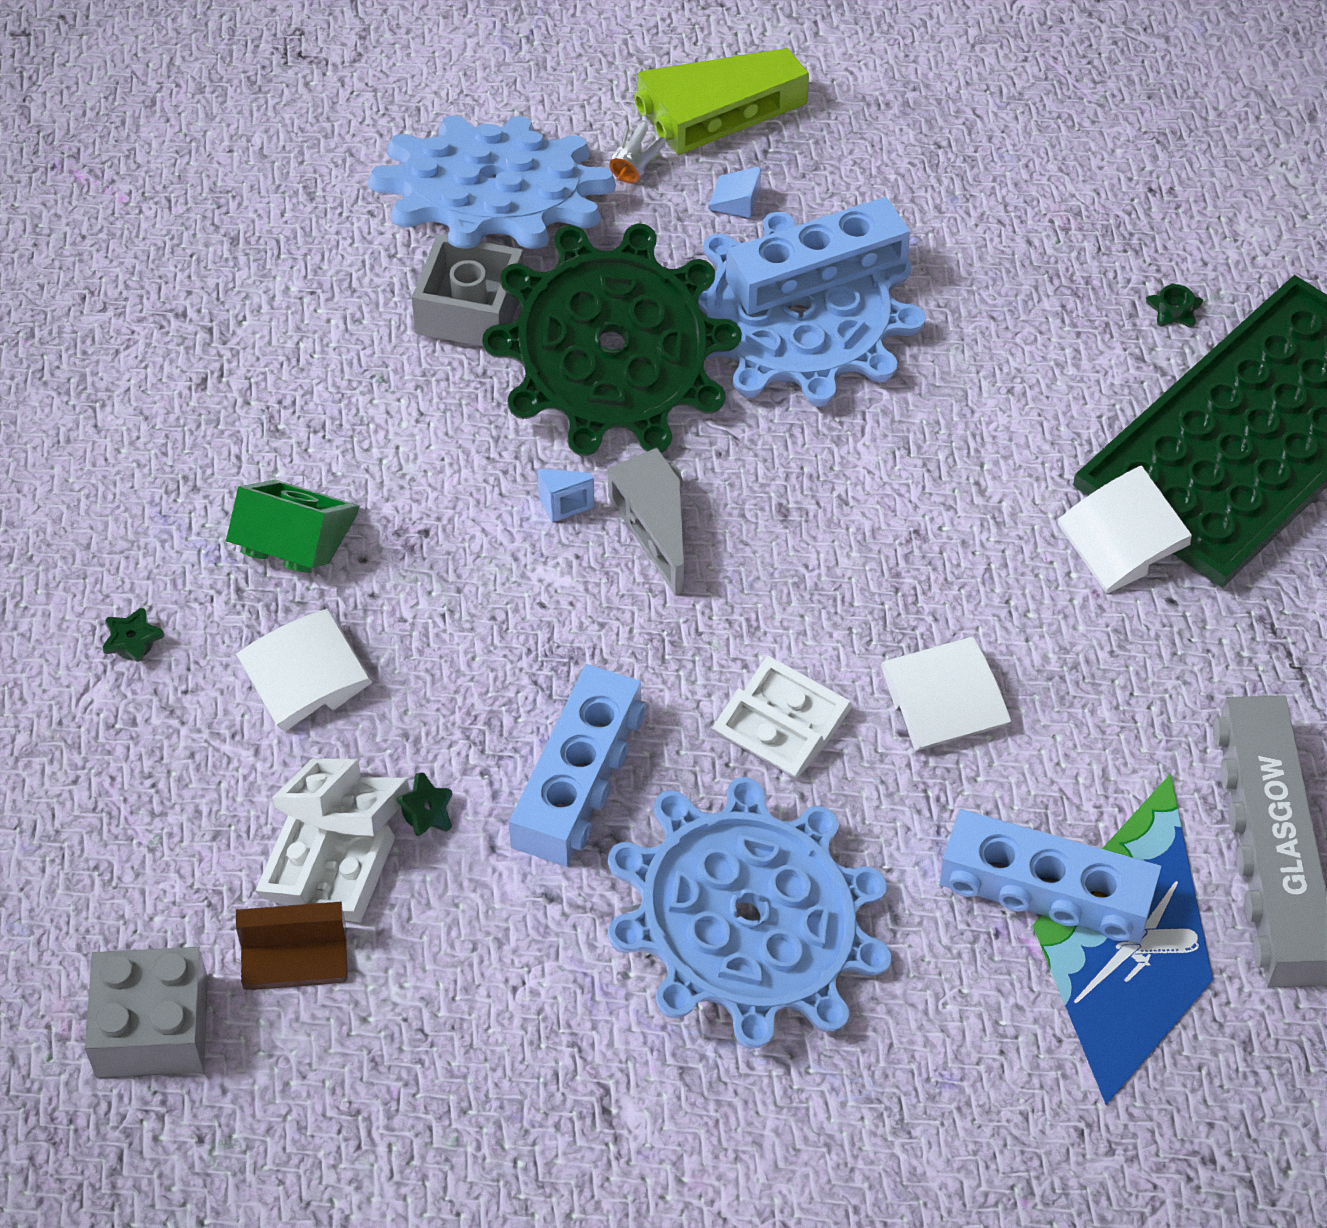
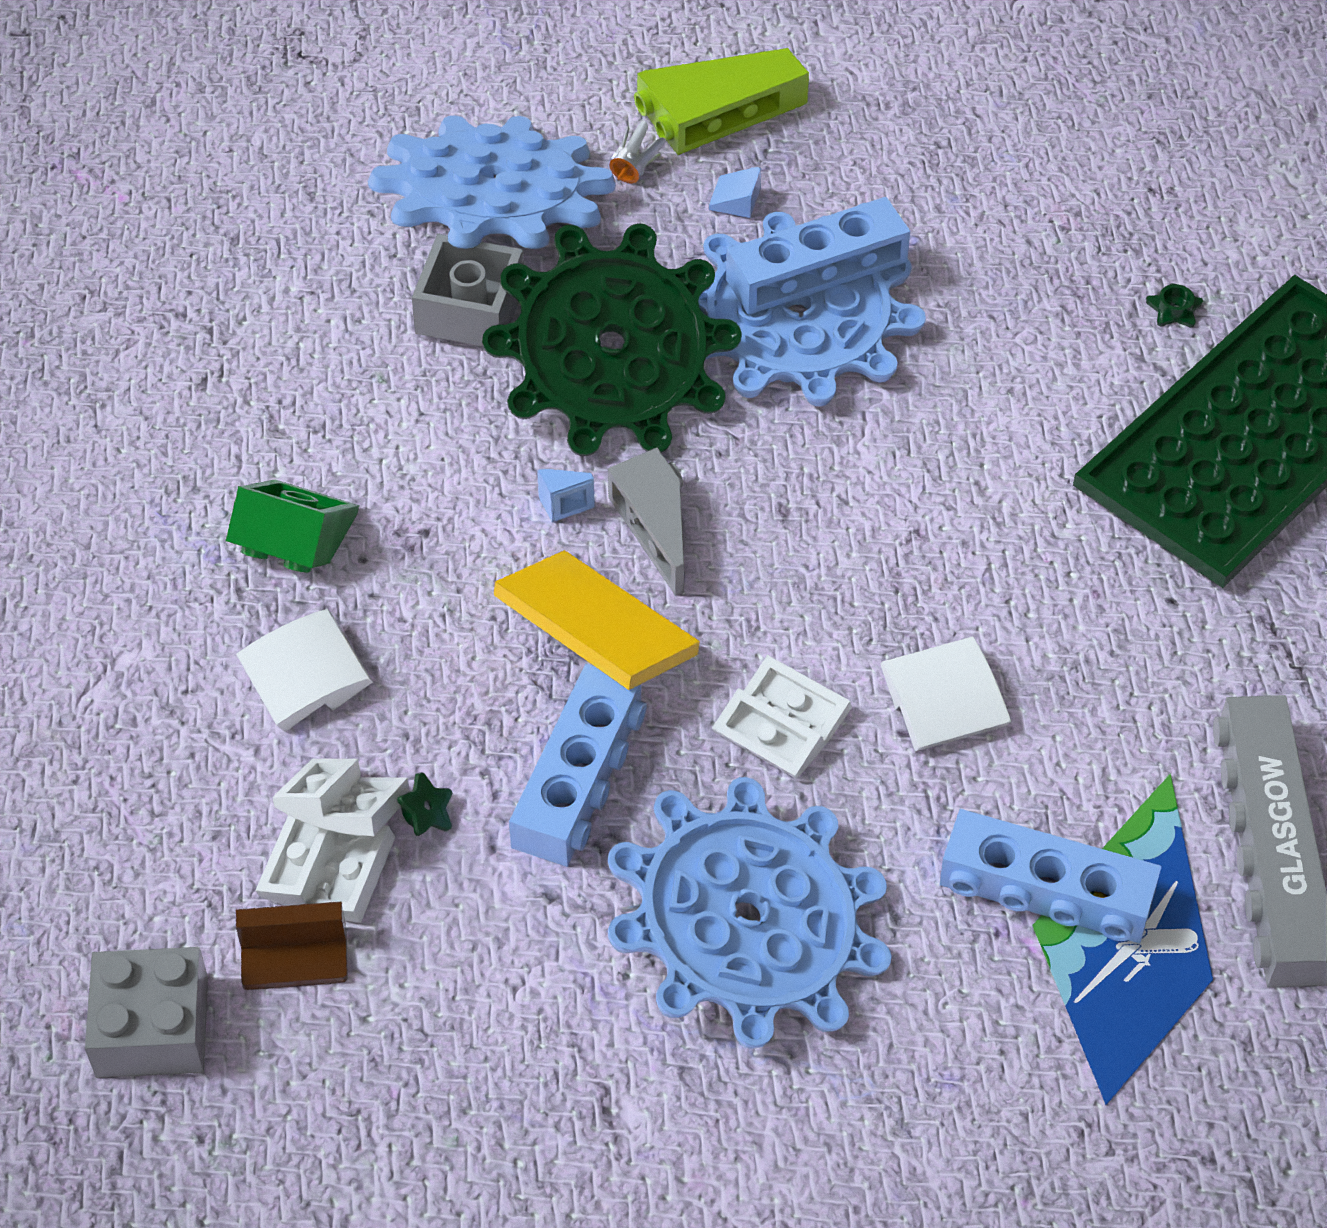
dark green plate [103,608,165,662] -> none
white slope [1058,466,1192,594] -> none
none -> yellow tile [494,550,700,690]

